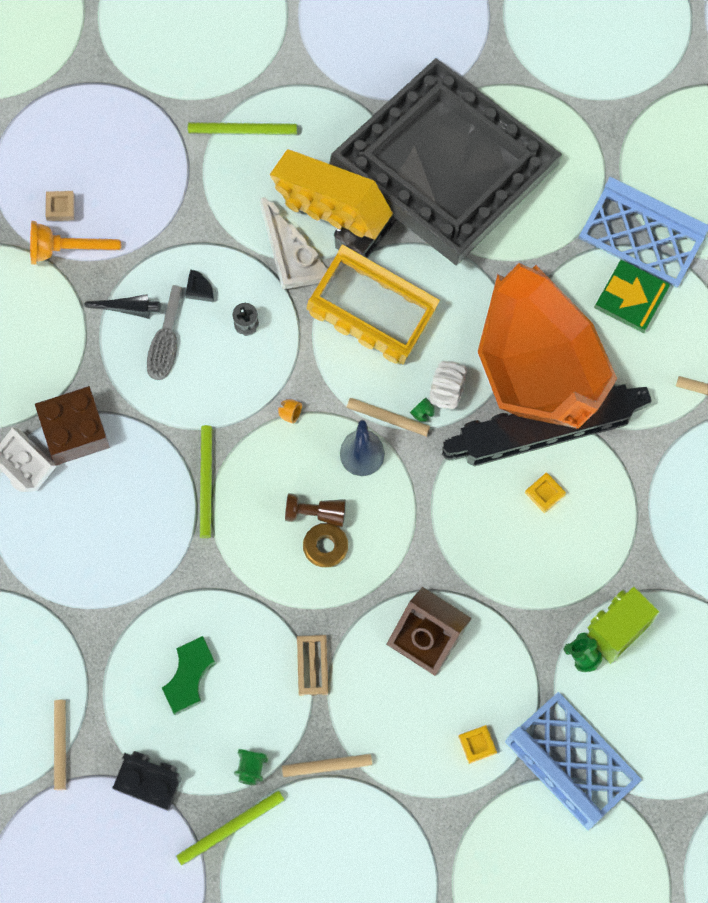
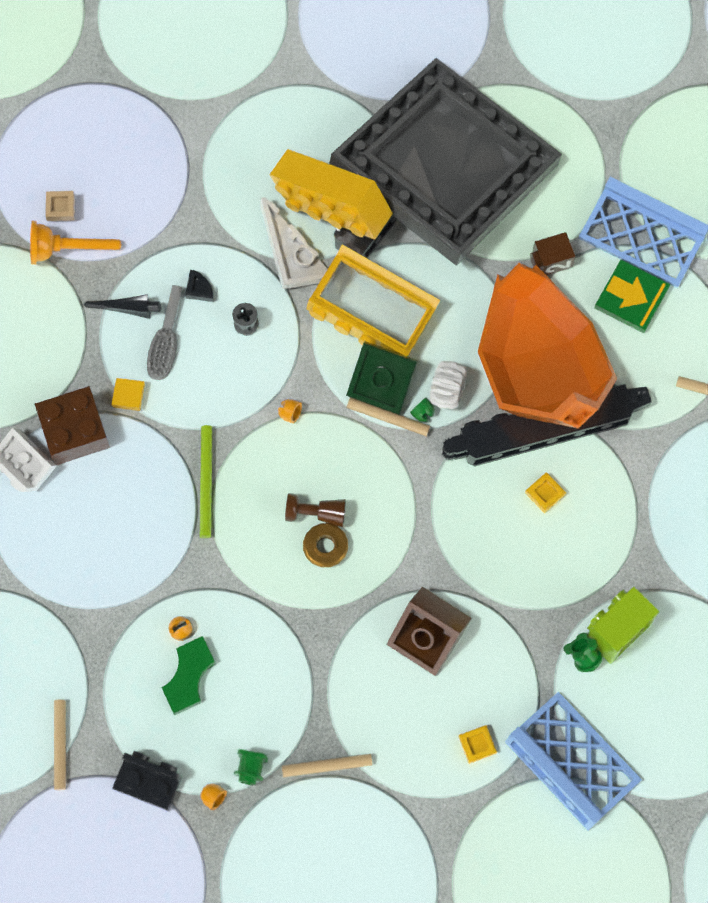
lime bar [175,790,284,866] -> none
lime bar [188,122,297,134] -> none
tan tile [297,635,328,696] -> none
hat [339,420,385,476] -> none
none -> yellow tile [111,378,145,411]
none -> light orange hinge [168,616,193,641]
none -> light orange hinge [201,784,227,811]
none -> dark green tile [346,341,418,415]
none -> reddish brown brick [530,232,576,275]

